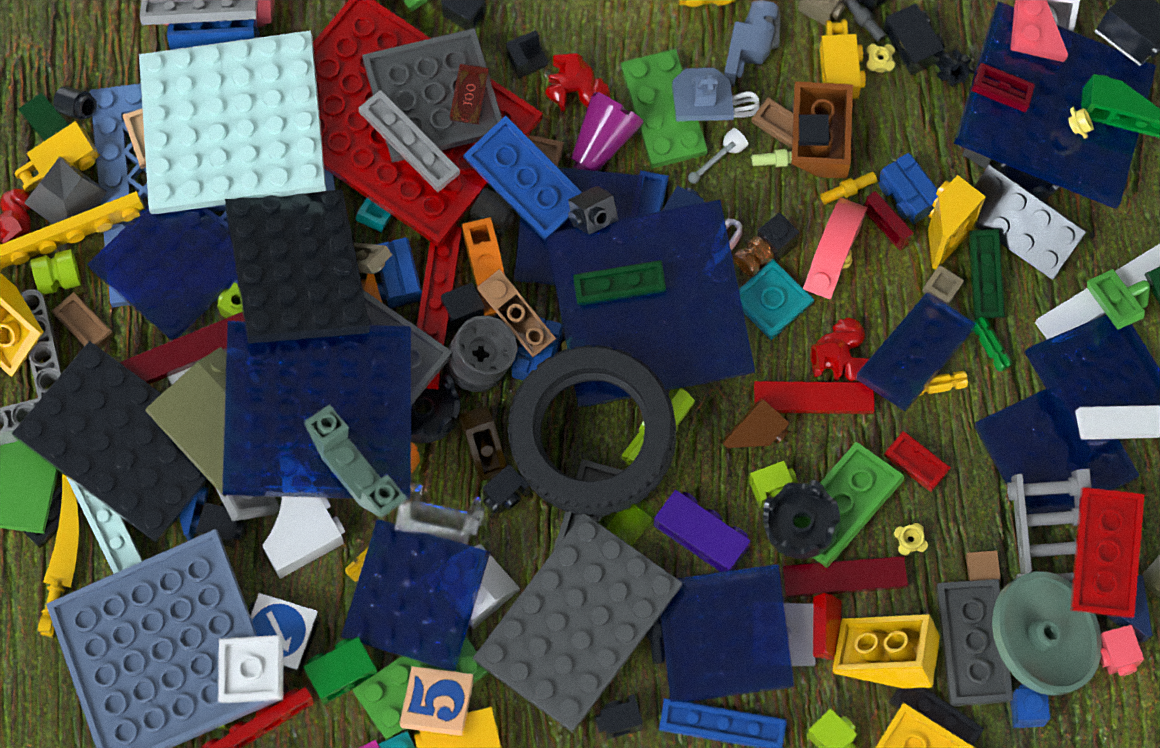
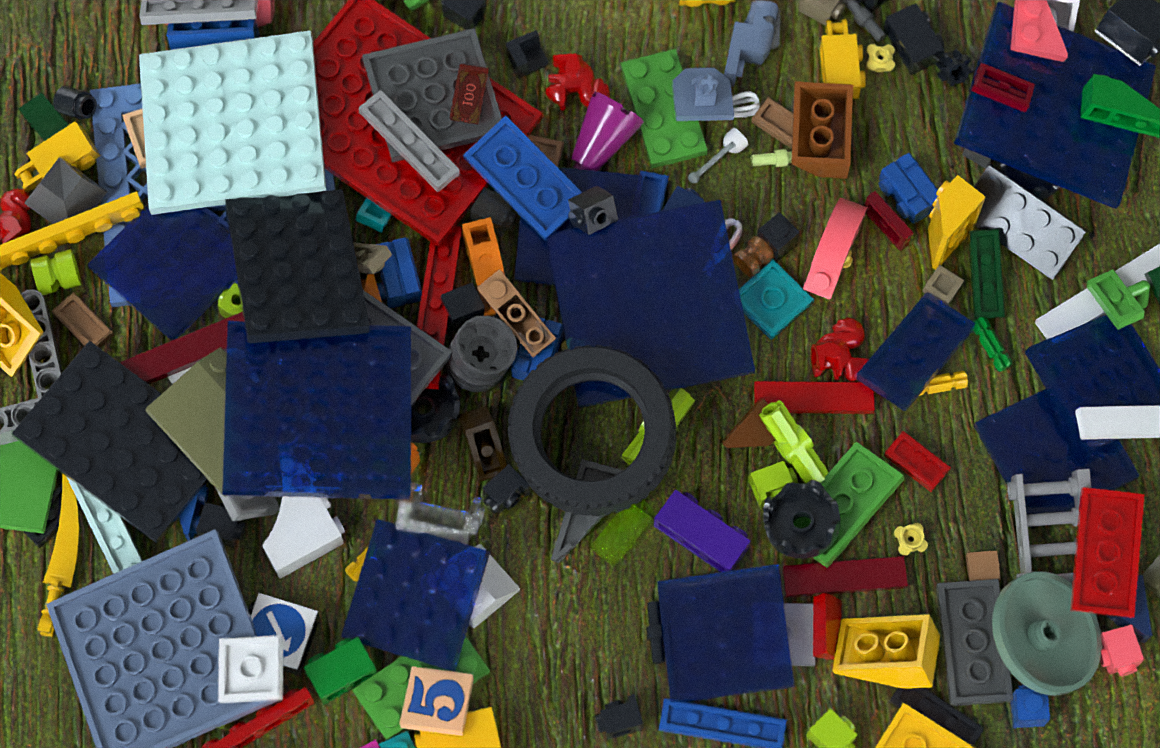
sand green slope [305,405,407,518] -> none
dark grey plate [473,514,682,733] -> none
dark green tile [573,260,666,306] -> none
black tile [798,115,829,146] -> none
yellow bar [820,171,877,205] -> none
light yellow plate [1069,107,1094,139] -> none
none -> lime piece [759,400,829,484]

